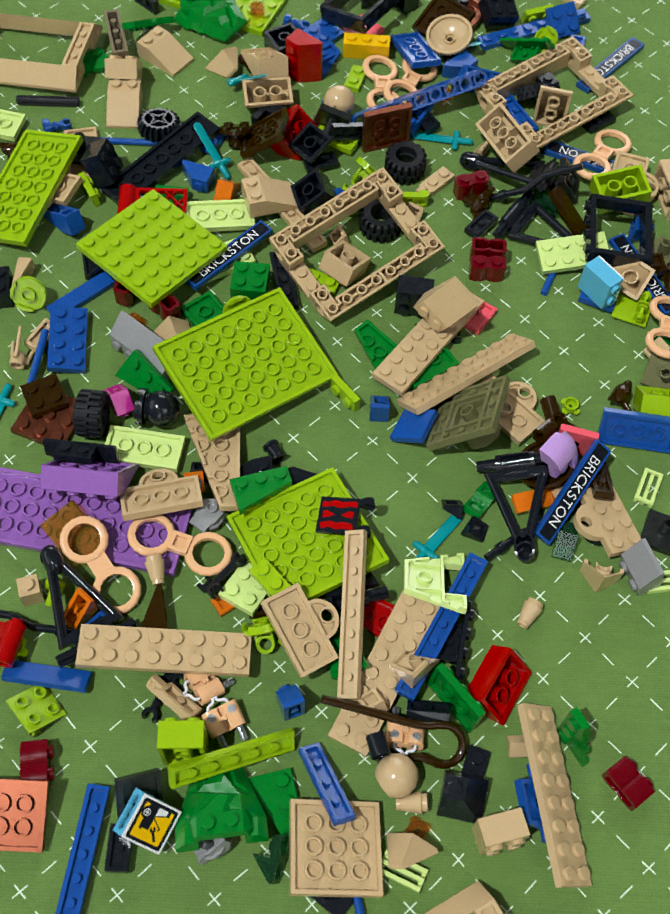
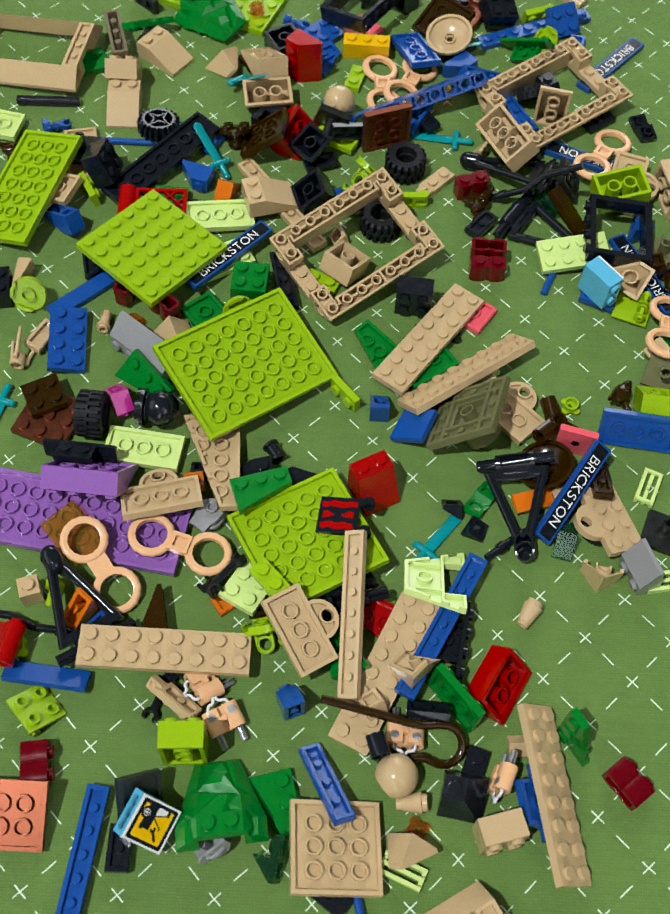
blue bar [23,329,49,397] -> none
tan cone [144,554,165,586] -> none
lime tile [167,727,295,789] -> none
tan slope [407,201,425,222] -> none
tan slope [414,276,480,333] -> none
lavender brick [539,431,578,479] -> none
none -> tan pin [96,310,113,334]
none -> red slope [348,450,400,518]
none -> light nougat piece [487,750,518,804]
none -> black slope [628,114,657,142]

